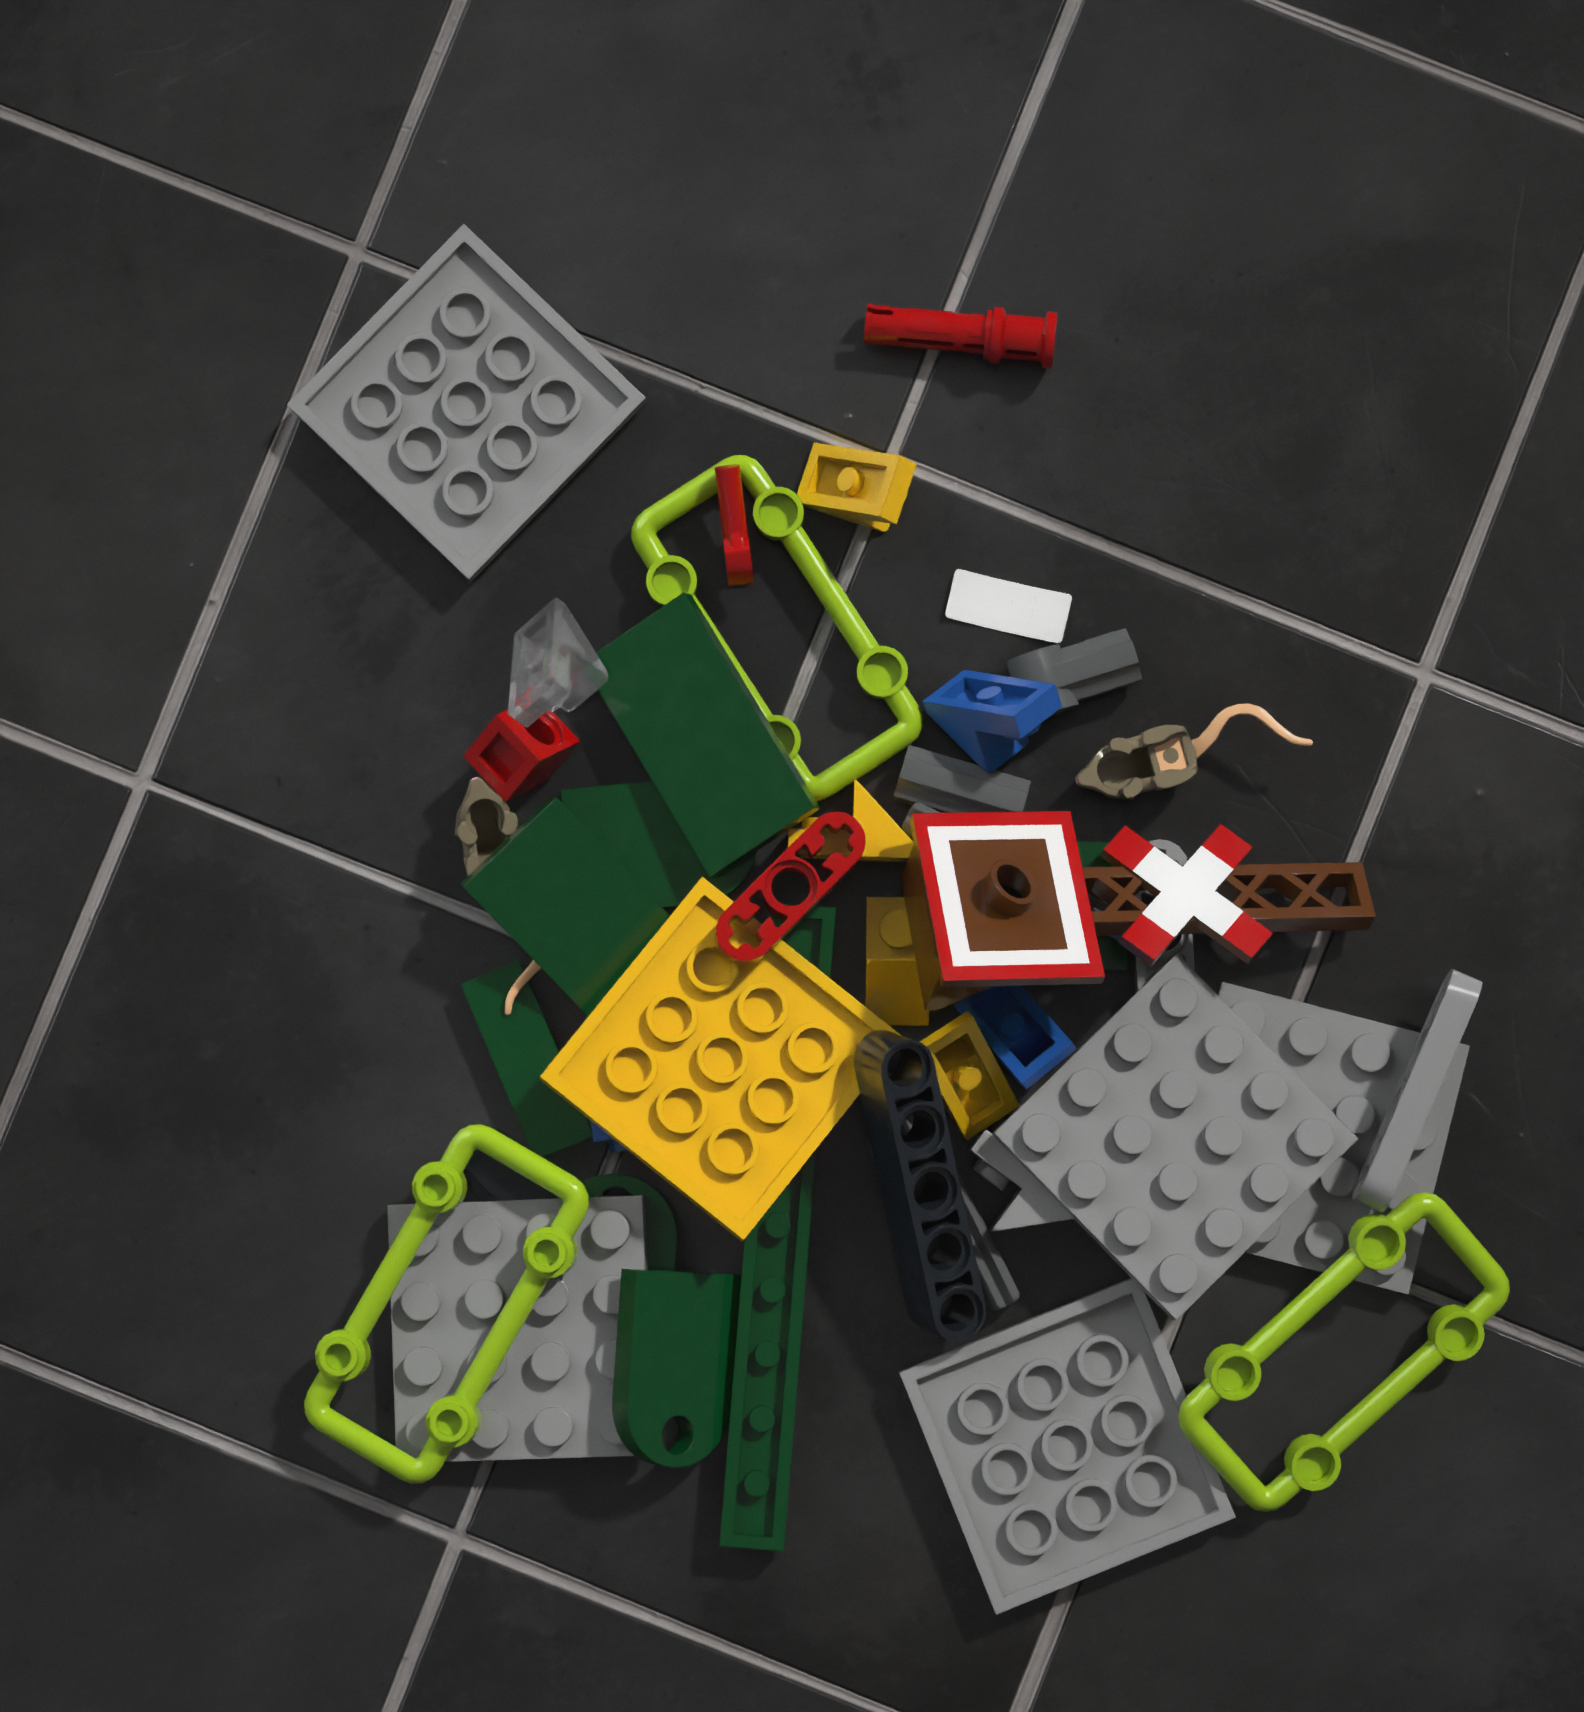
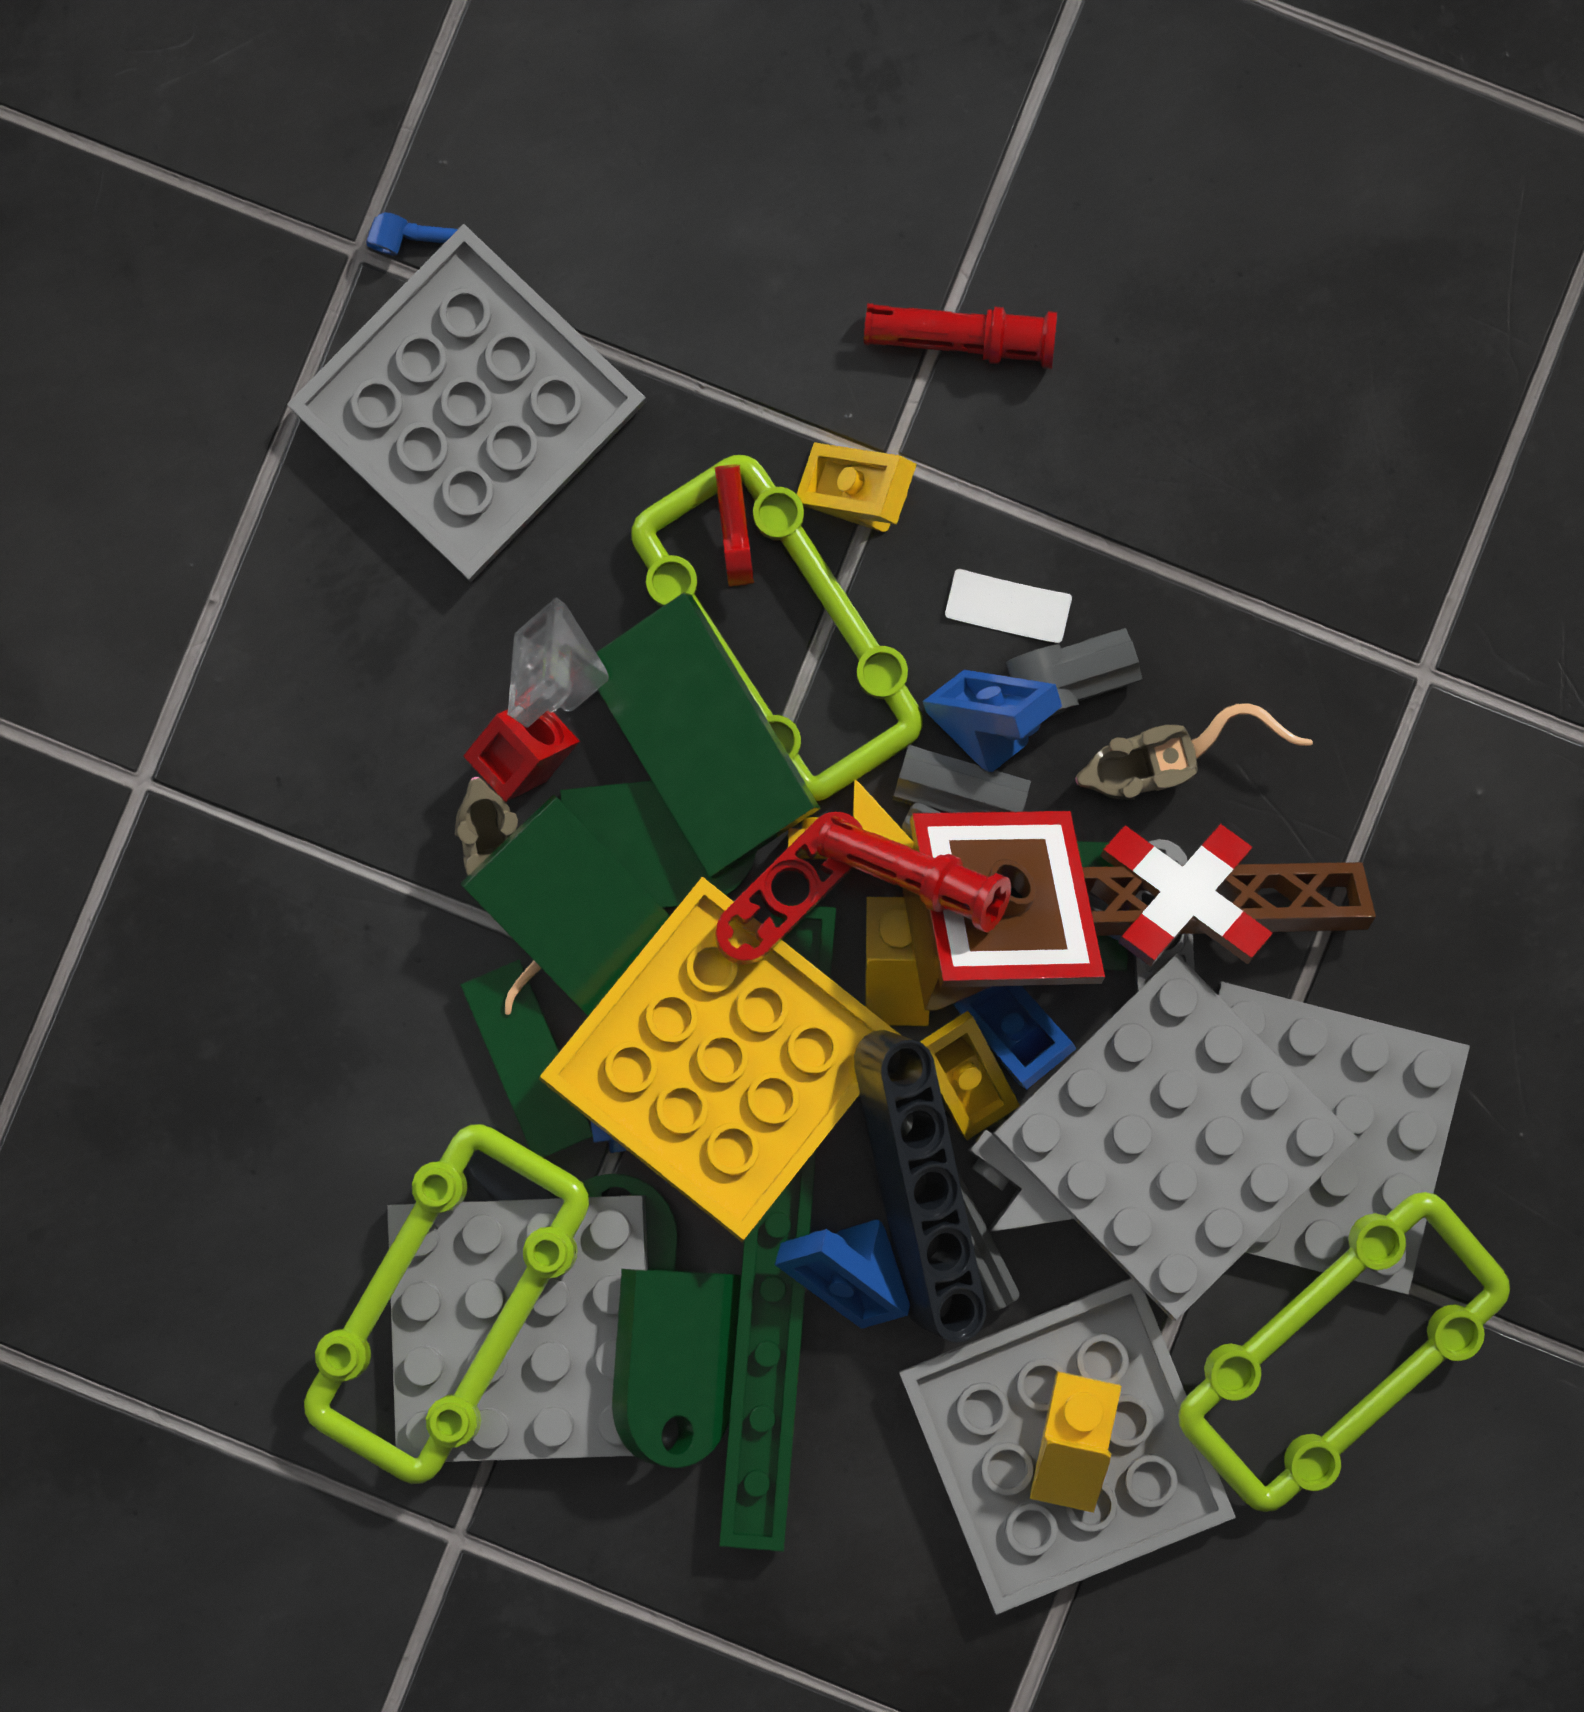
light grey beam [1352,969,1483,1213] -> none
none -> blue hand [366,212,458,256]
none -> blue slope [775,1220,910,1329]
none -> red pin [817,816,1011,932]
none -> yellow slope [1029,1371,1122,1513]

